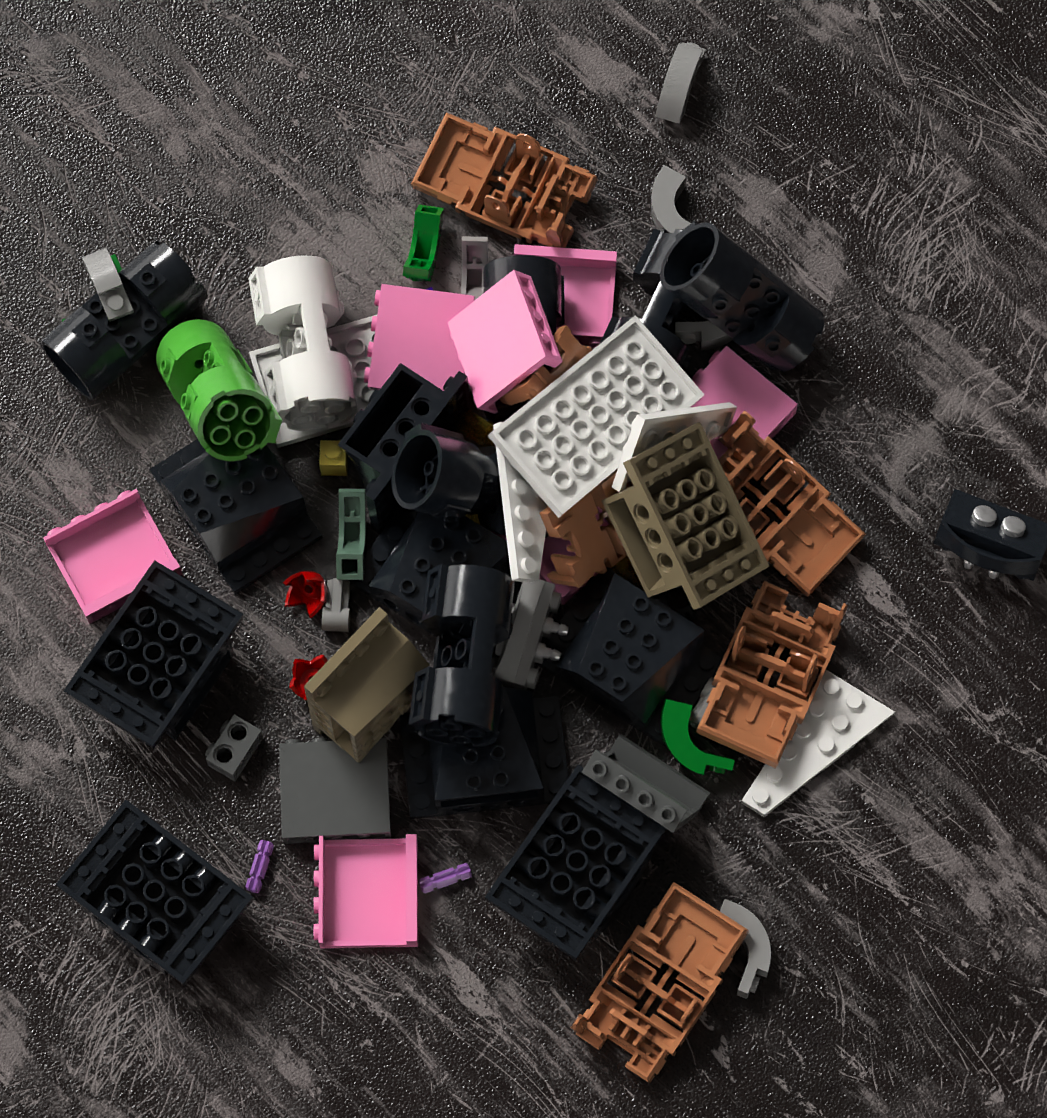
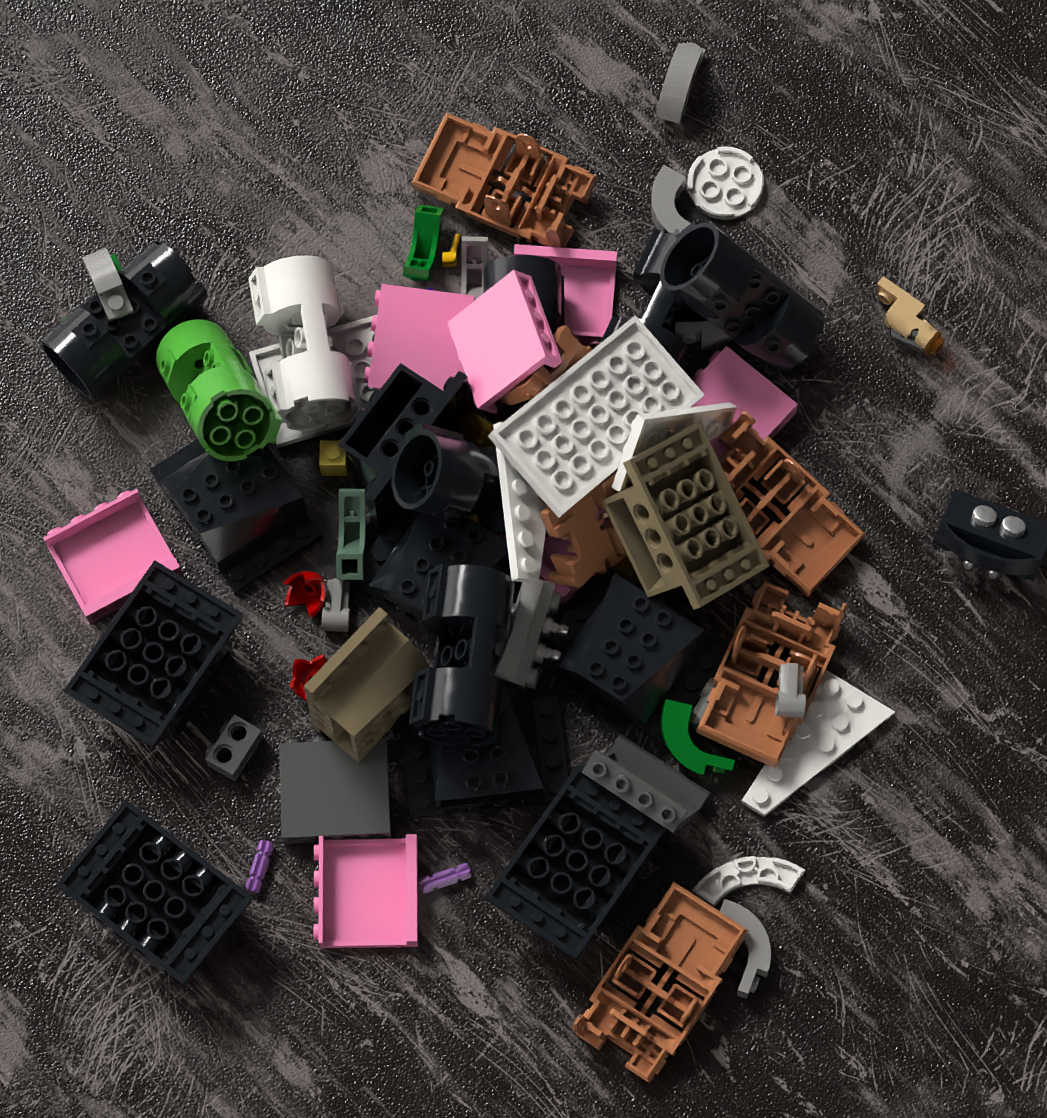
none -> yellow hand [442,234,461,267]
none -> white tile [687,147,764,220]
none -> white tile [692,856,805,907]
none -> light grey piece [775,663,806,718]
none -> tan plate [875,276,946,356]

